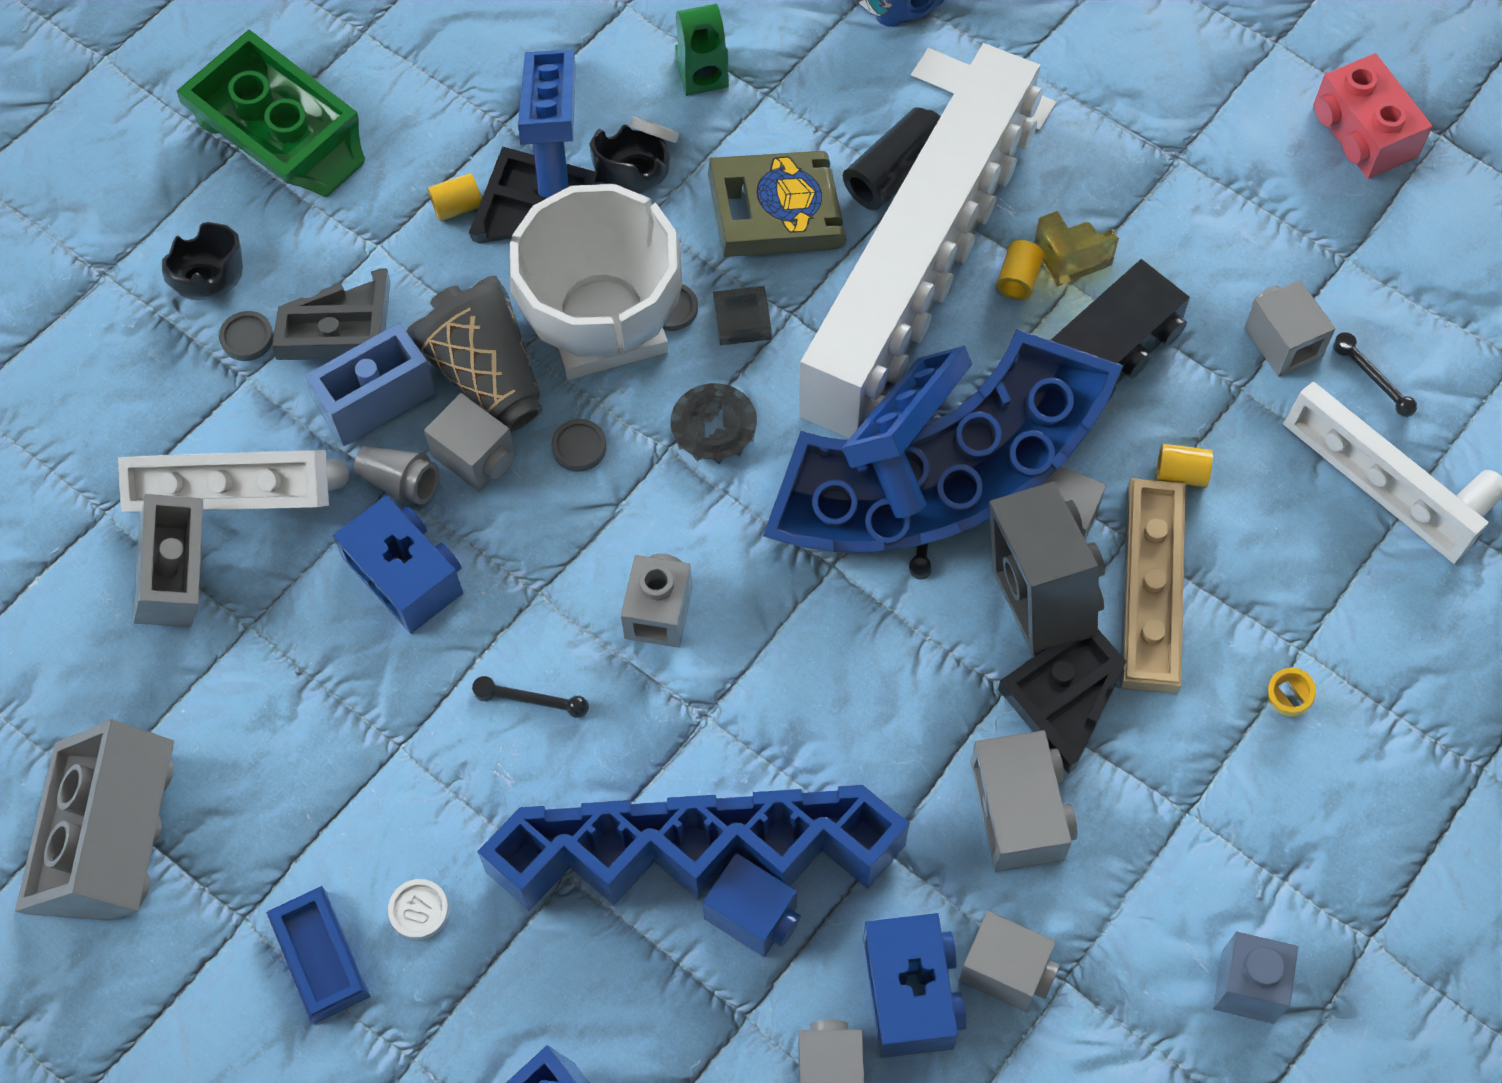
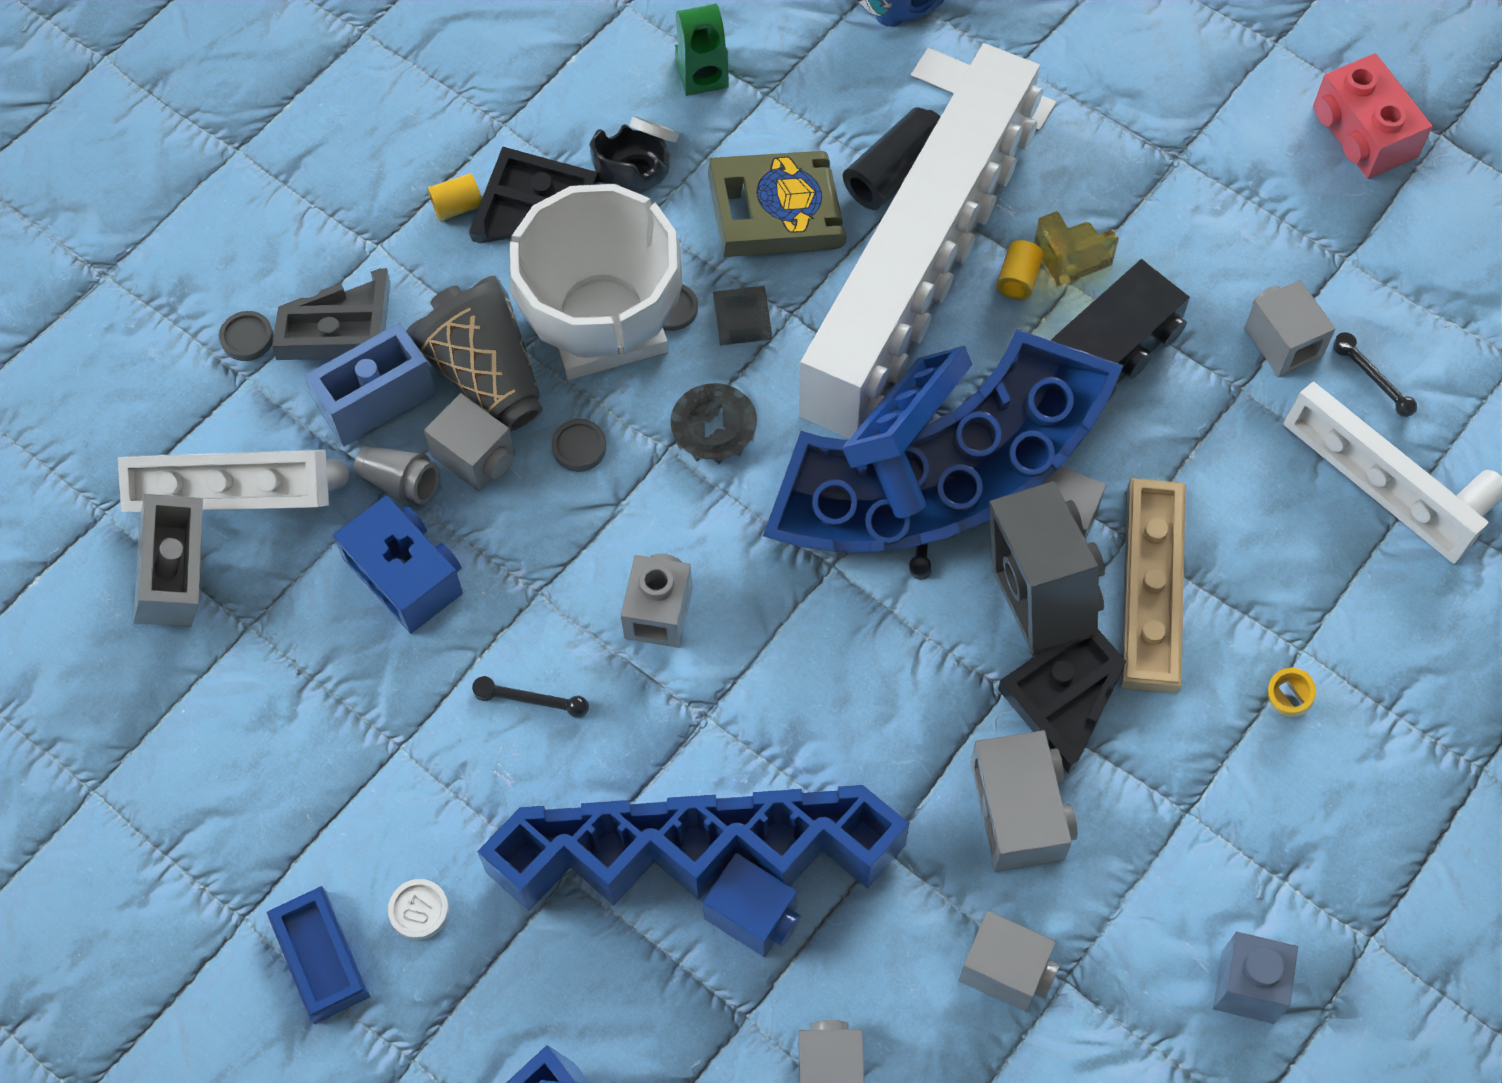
light grey slope [15,719,174,920] -> none
black hair [161,222,243,300] -> none
green slope [176,29,365,197] -> none
blue piece [518,49,576,198] -> none
blue brick [863,913,966,1058] -> none
yellow hinge [1156,444,1213,488] -> none

